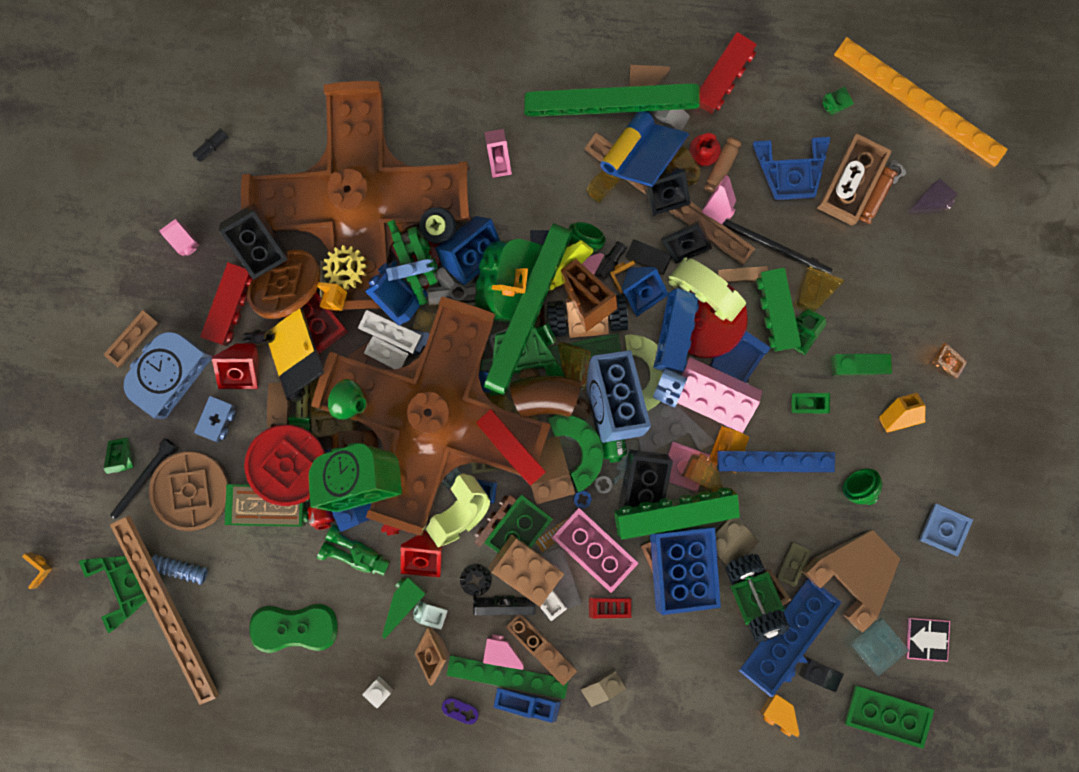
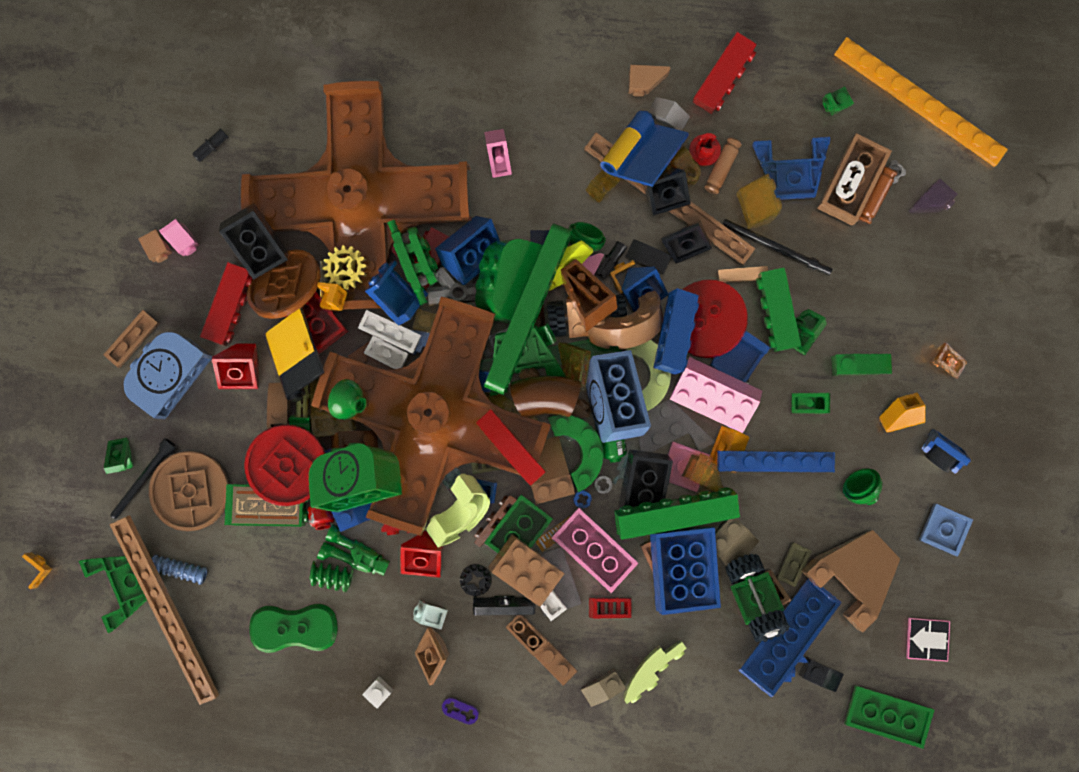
medium blue brick [194,396,237,442] -> none
black axle [243,330,275,345] -> none
green slope [382,576,427,639] -> none
medium blue piece [386,259,435,281] -> none
black wheel [419,207,456,243] -> none
green plate [447,655,568,699] -> none
bright pink slope [483,634,524,670] -> none
light orange bracket [492,268,528,296] -> none
blue slope [493,688,561,723] -> none
green beam [524,84,700,117] -> none
medium blue piece [653,368,688,408] -> none
yellowish green brick [668,257,746,322] -> none
bright pink slope [702,175,736,224] -> none
light orange slope [760,693,800,737] -> none
clear yellow wing [797,267,844,311] -> none
clear light blue plate [850,618,909,677] -> none
none -> medium nougat brick [138,229,172,263]
none -> green piece [309,560,354,592]
none -> medium nougat brick [588,290,663,349]
none -> yellowish green slope [623,640,687,704]
none -> clear yellow slope [736,174,782,230]
none -> blue piece [921,429,971,474]

